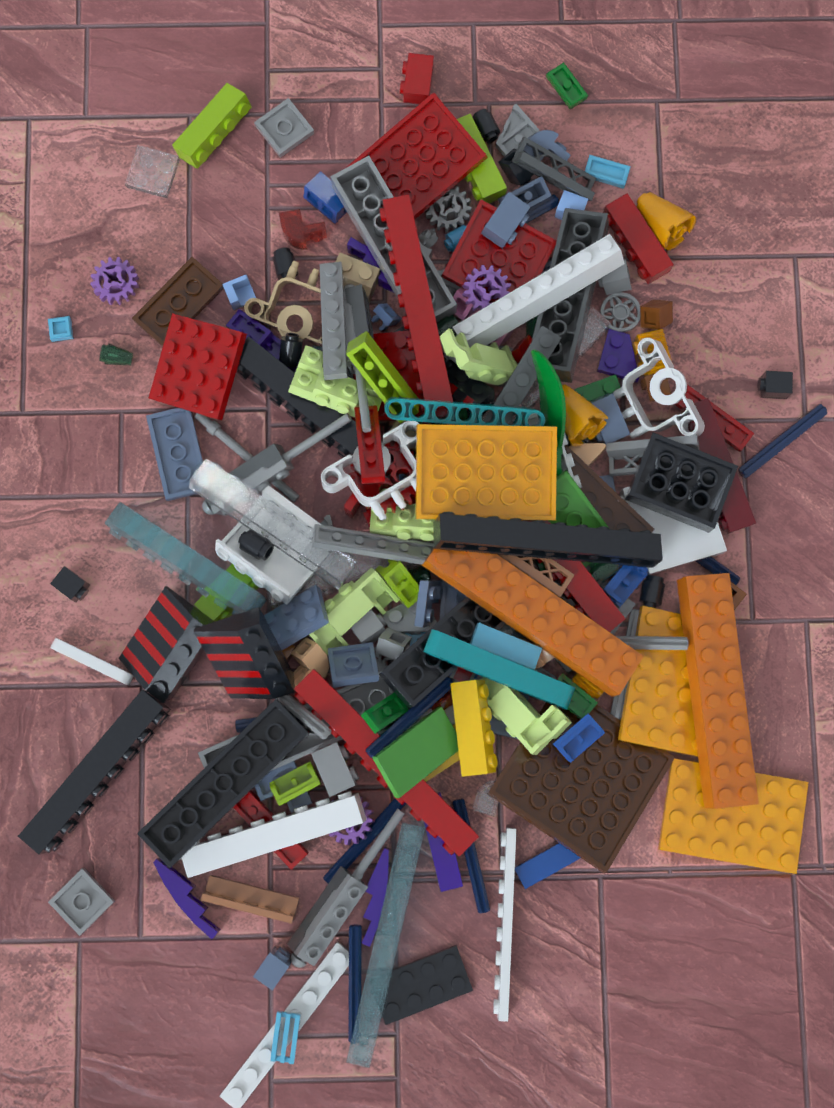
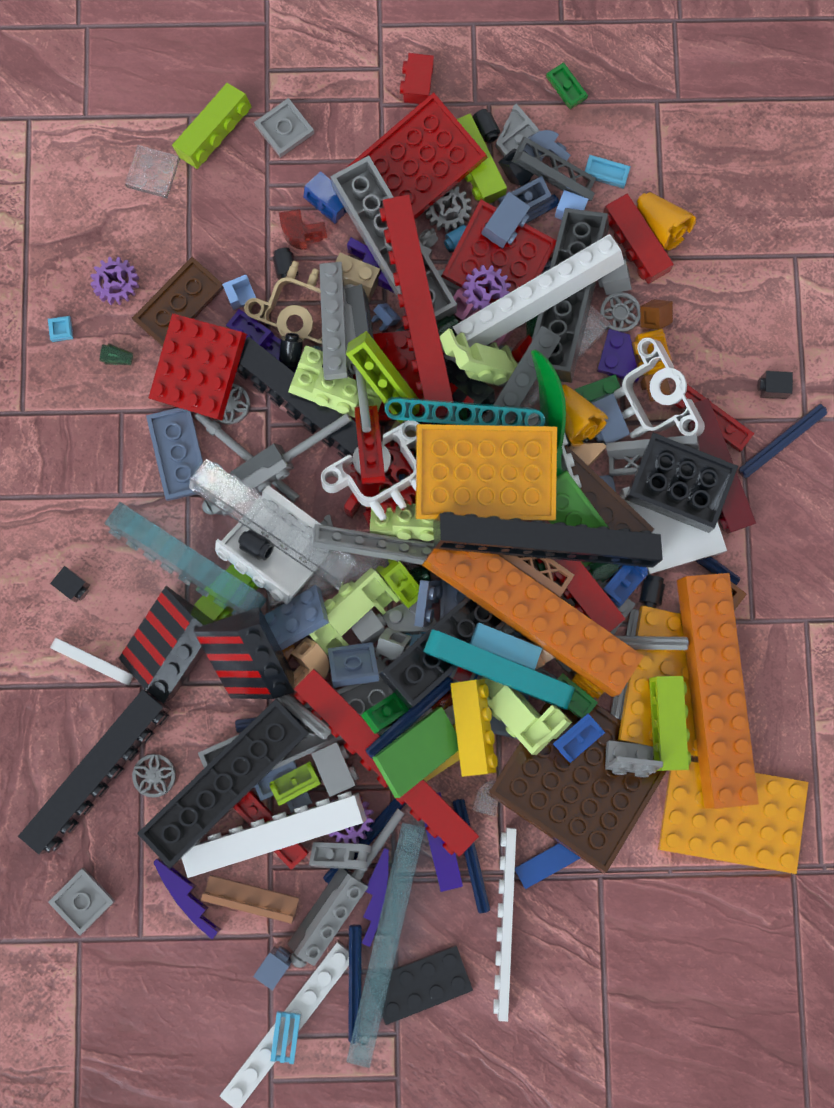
none -> light grey wheel [132,754,176,797]
none -> light grey wheel [216,384,250,425]
none -> light grey plate [309,842,371,871]
none -> light grey bracket [605,740,663,777]
none -> lime brick [649,676,691,771]

